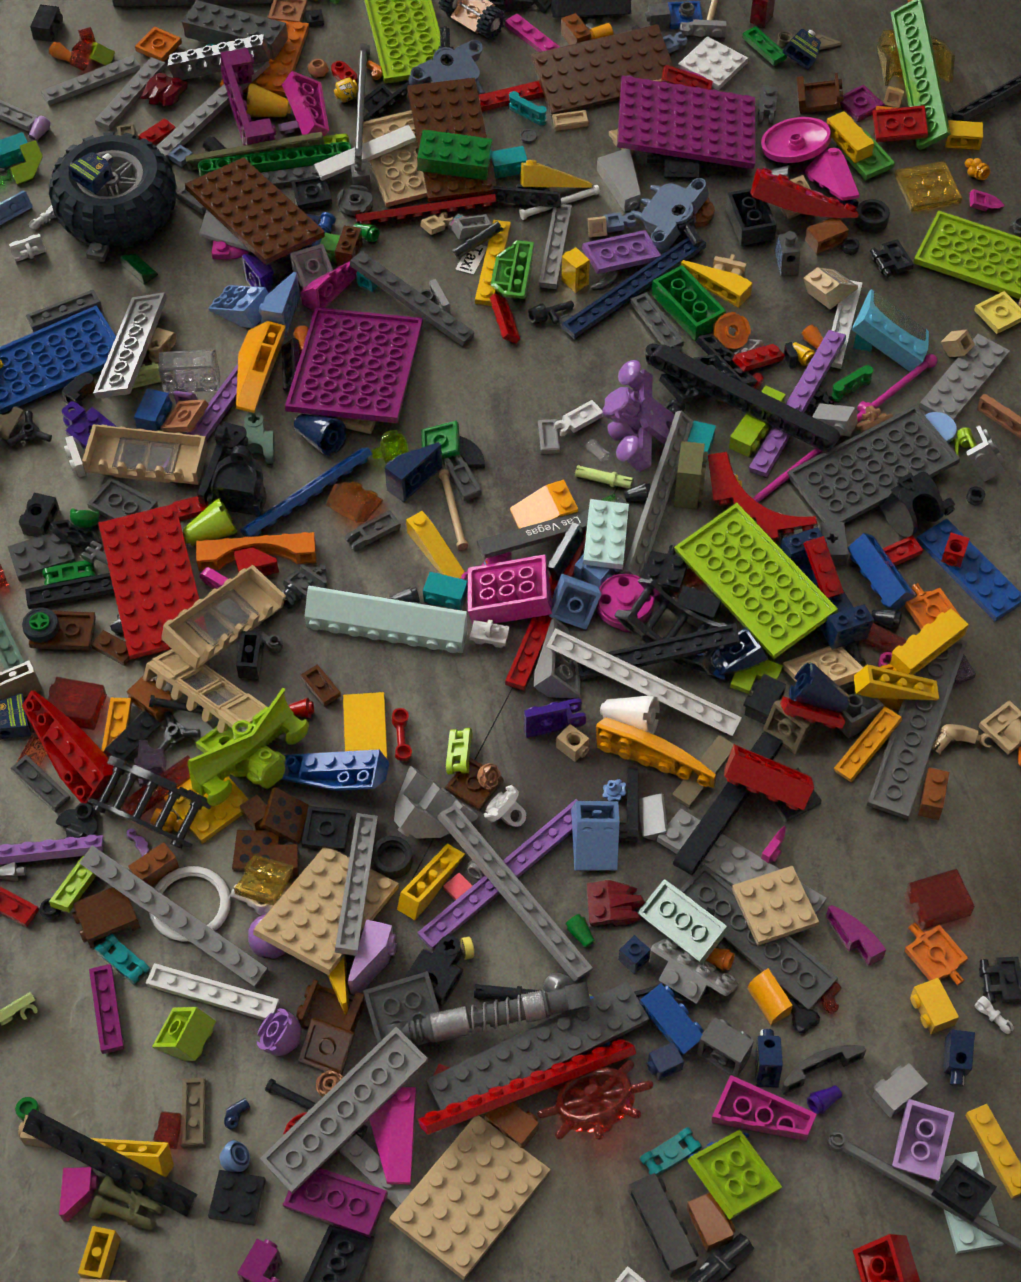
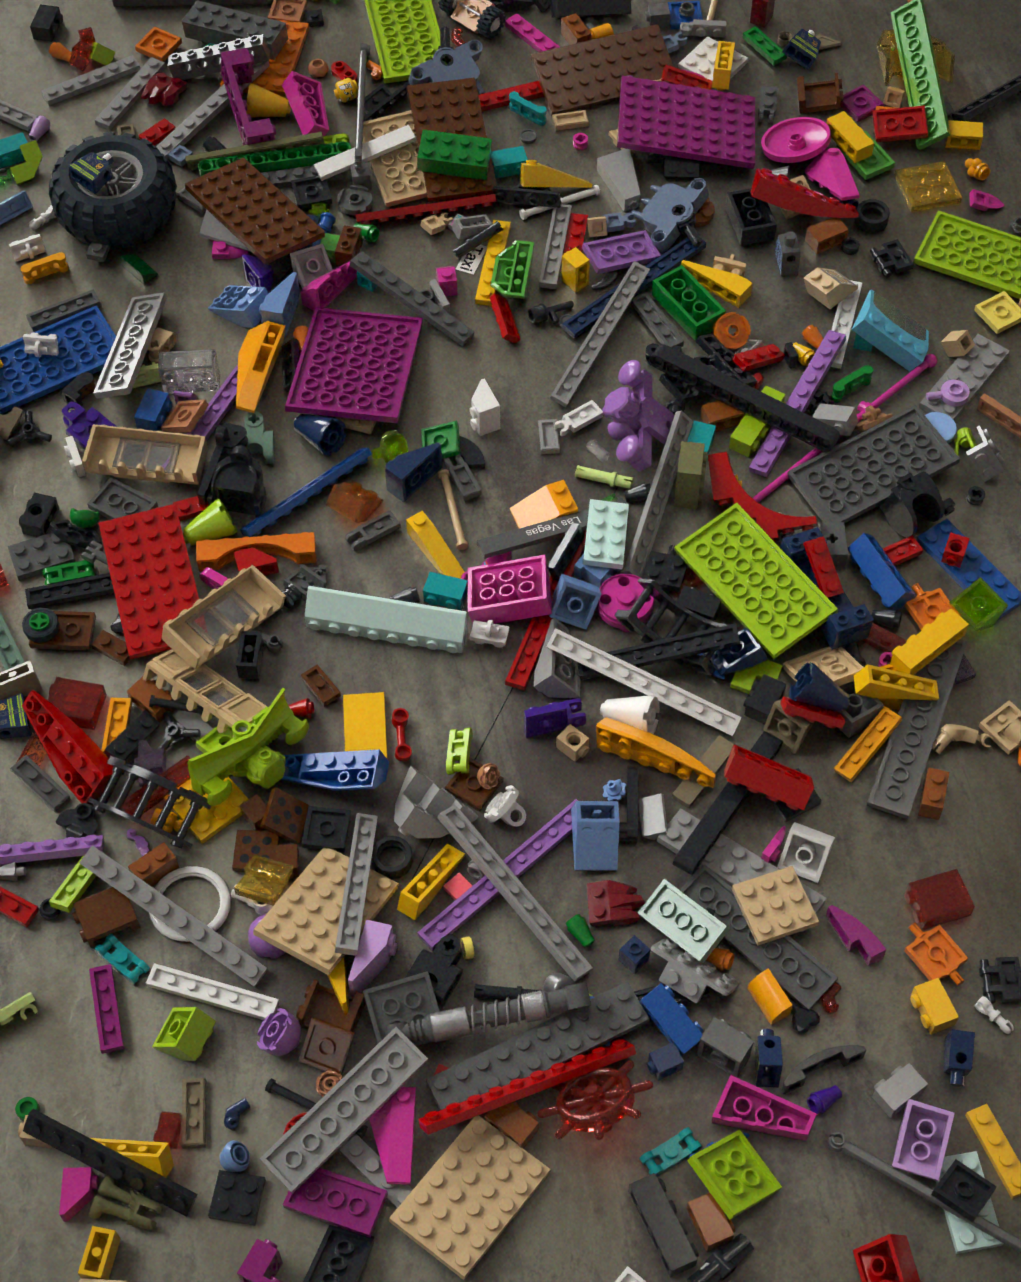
lavender plate [278,120,298,134] -> none
none -> light orange plate [20,252,69,284]
none -> white hips [23,333,59,357]
none -> clear neon green plate [309,203,329,216]
none -> dark pink slope [435,266,458,296]
none -> clear red arm [451,27,466,46]
none -> white slope [470,378,500,436]
none -> light grey plate [550,261,650,407]
none -> red plate [563,213,588,255]
none -> dark pink bush [573,133,588,150]
none -> dark orange brick [701,400,745,432]
none -> yellow slope [712,41,735,90]
none -> white slope [777,822,835,883]
none -> lavender piece [926,380,970,406]
none -> clear neon green slope [949,577,1008,631]

